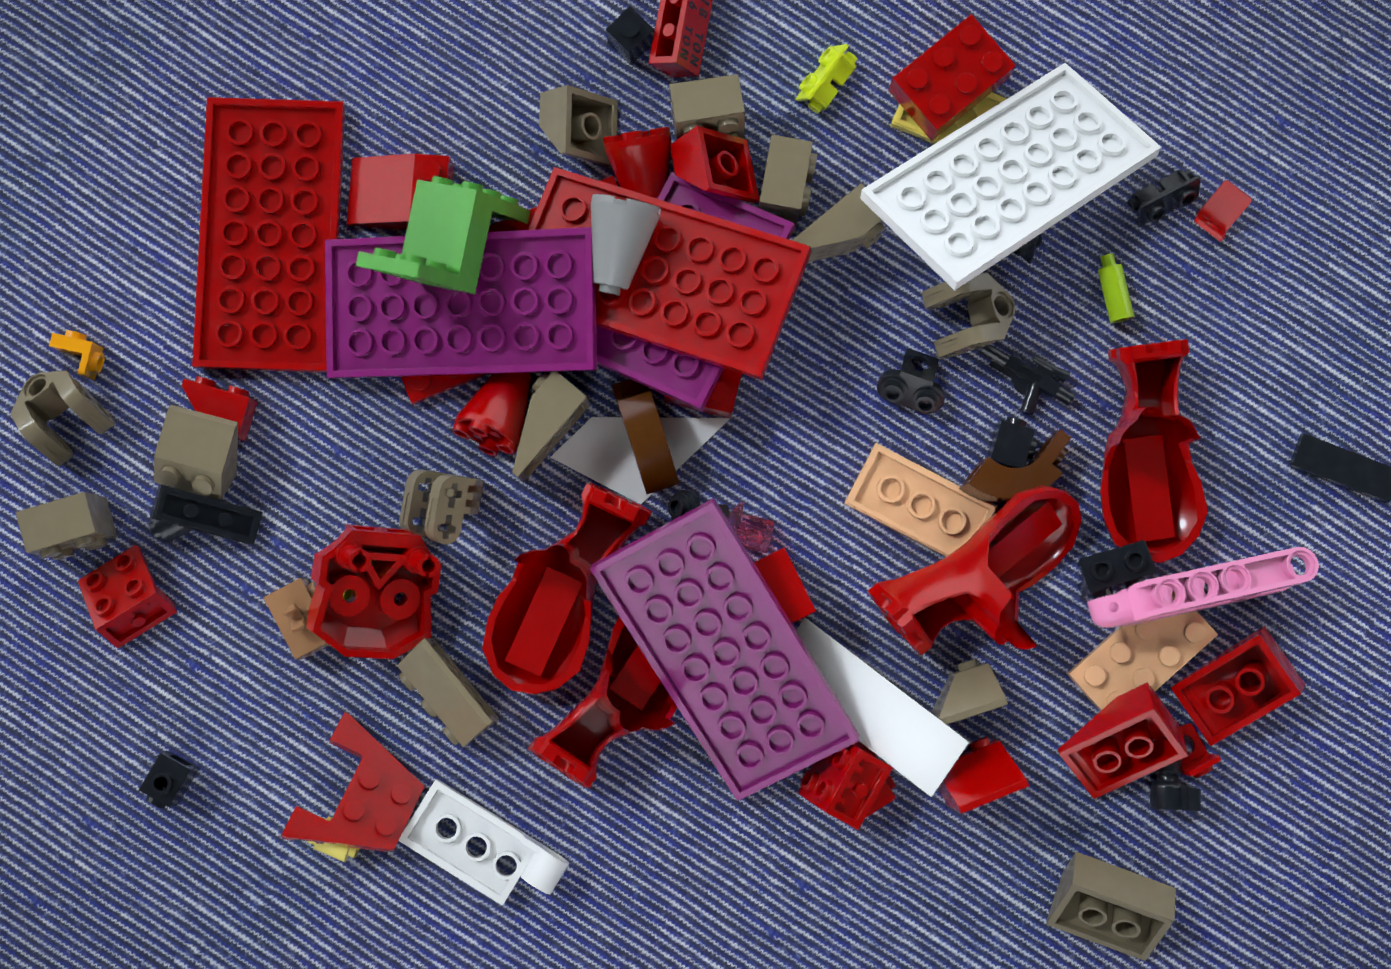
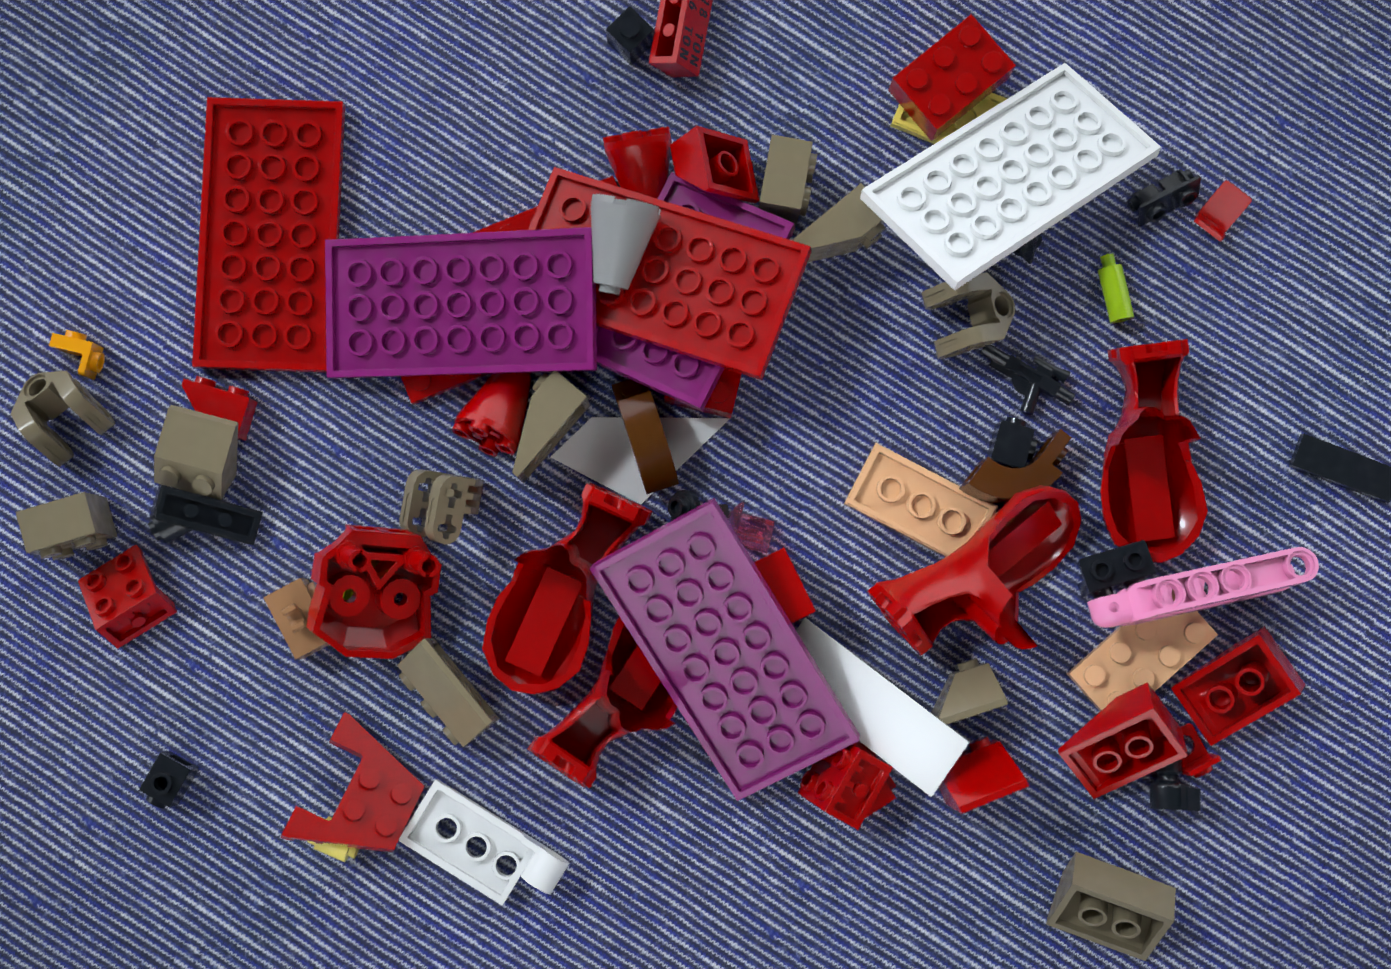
slope [347,153,454,230] -> none
bright green bracket [356,176,530,294] -> none
dark tan slope [539,85,618,168] -> none
dark tan brick [669,74,745,140] -> none
neon yellow hinge [795,44,858,114] -> none
black bracket [877,348,945,414] -> none

